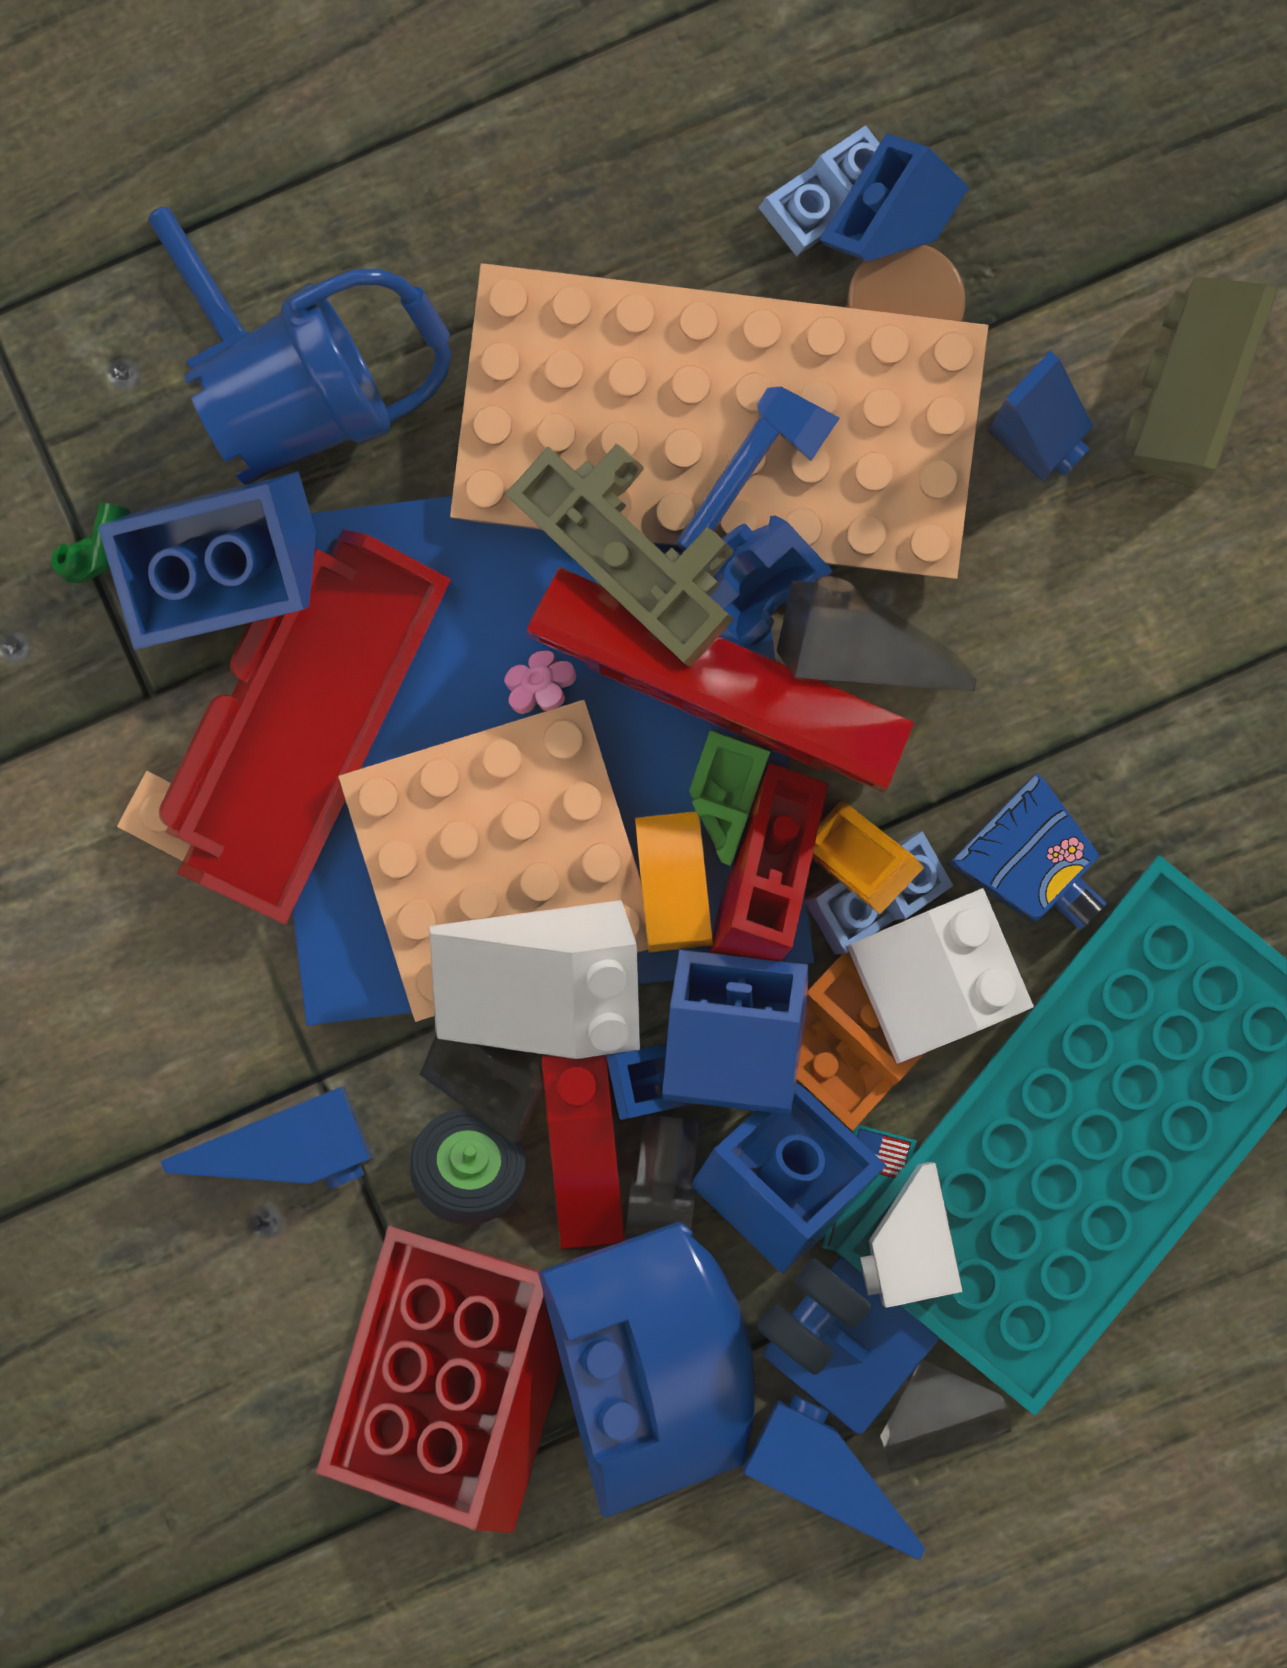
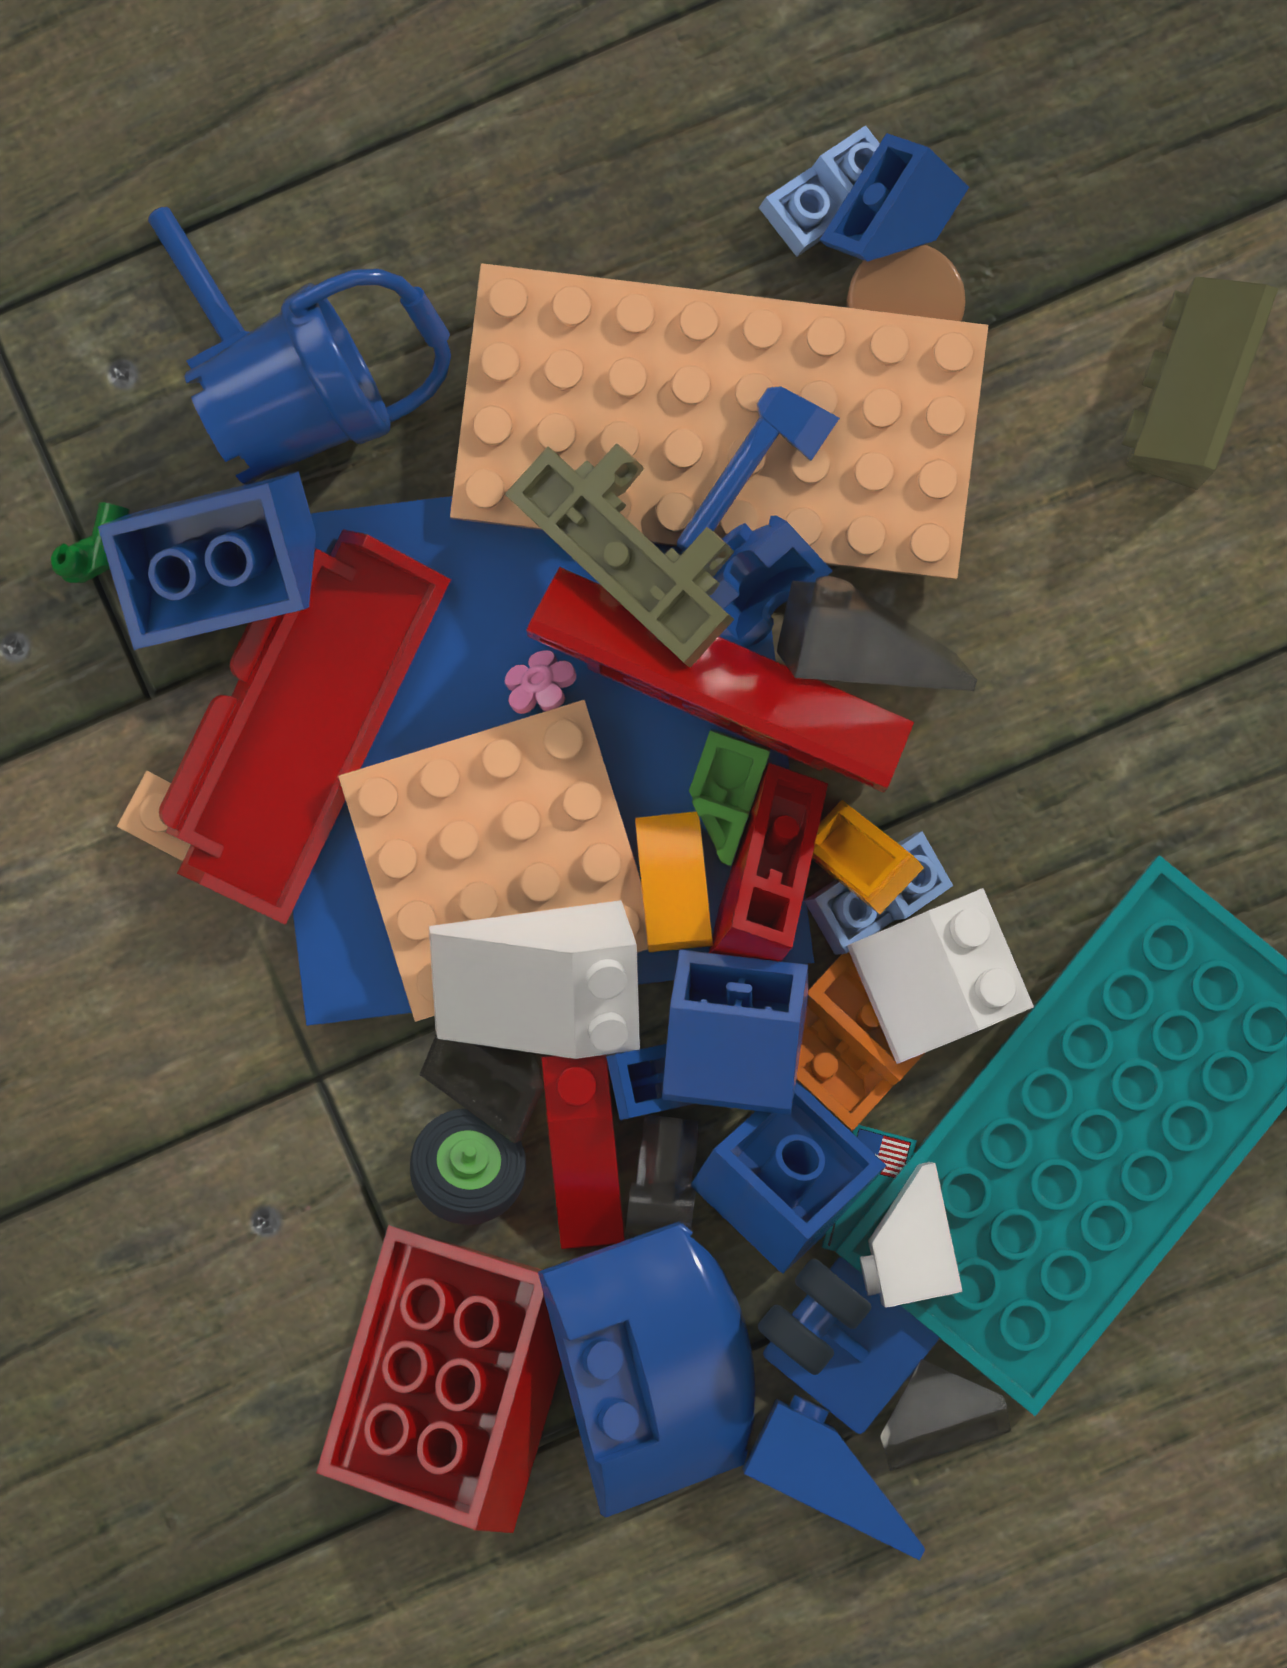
blue slope [161,1087,374,1190] -> none
blue torso [948,773,1107,930] -> none
blue slope [988,351,1093,482] -> none

